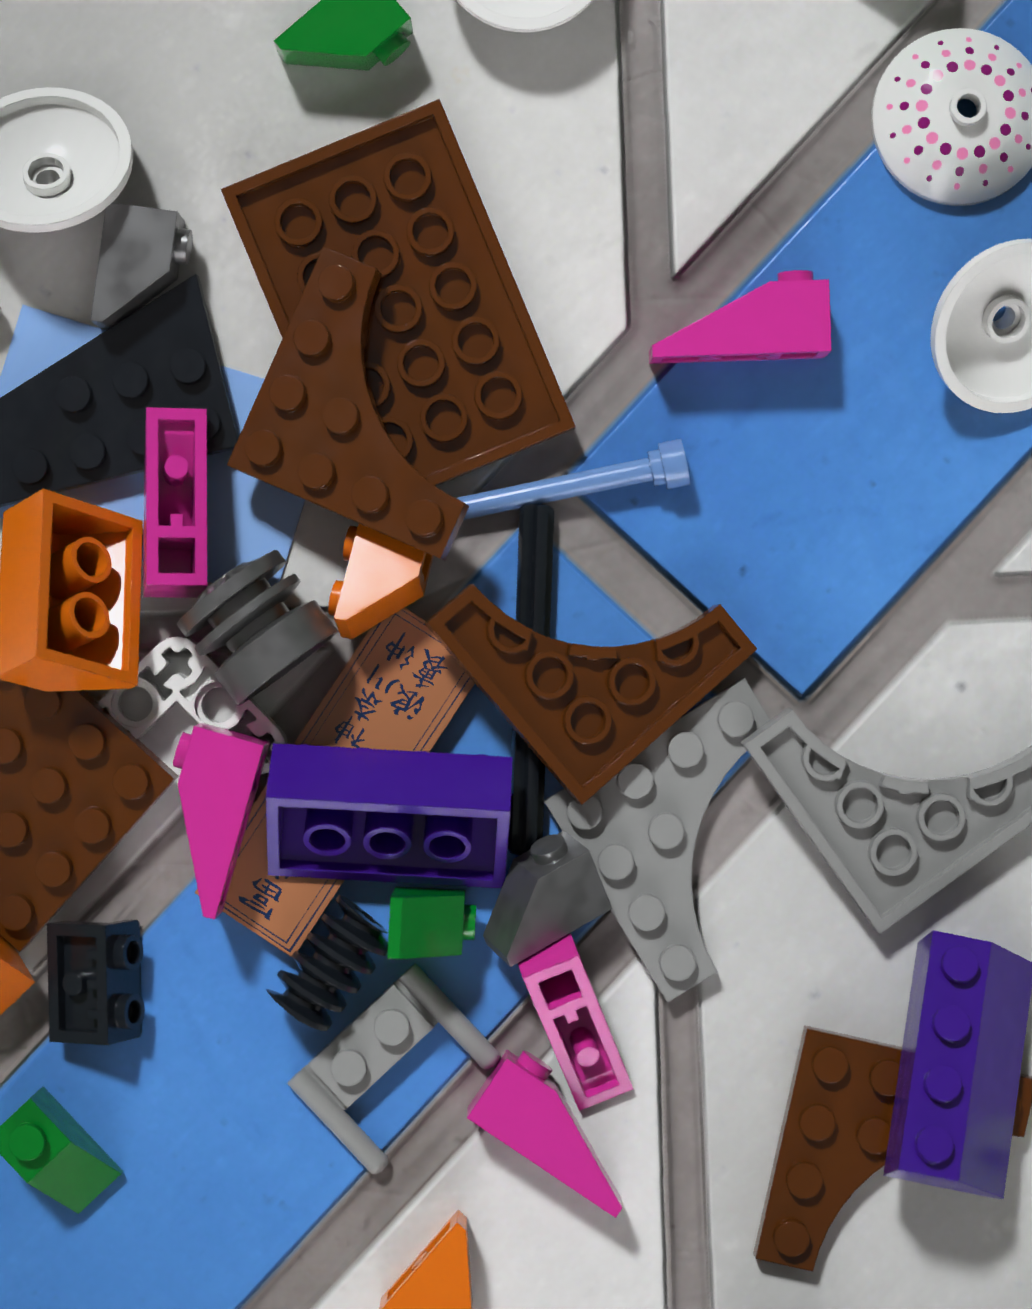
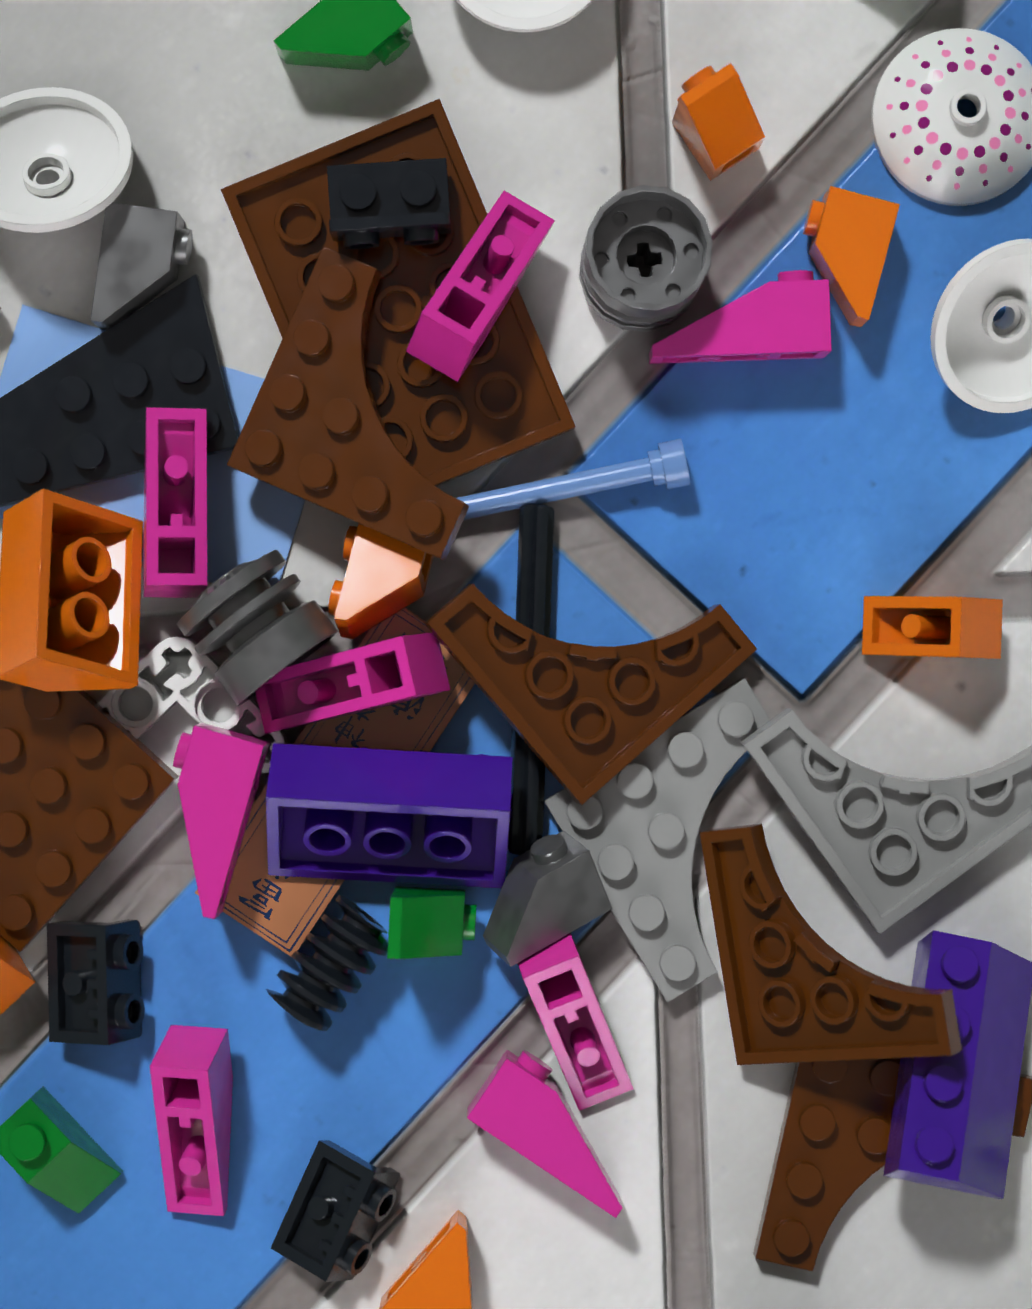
light grey plate [287,963,500,1174] -> none
none -> dark pink slope [150,1025,233,1216]
none -> dark pink slope [255,633,450,734]
none -> black bracket [271,1140,400,1282]
none -> black bracket [327,158,451,249]
none -> dark pink slope [406,191,555,382]
none -> flat silver wheel [579,185,713,332]
none -> orange slope [672,63,765,181]
none -> reddish brown plate [700,824,962,1065]
none -> orange slope [803,186,900,328]
none -> orange slope [862,596,1003,659]

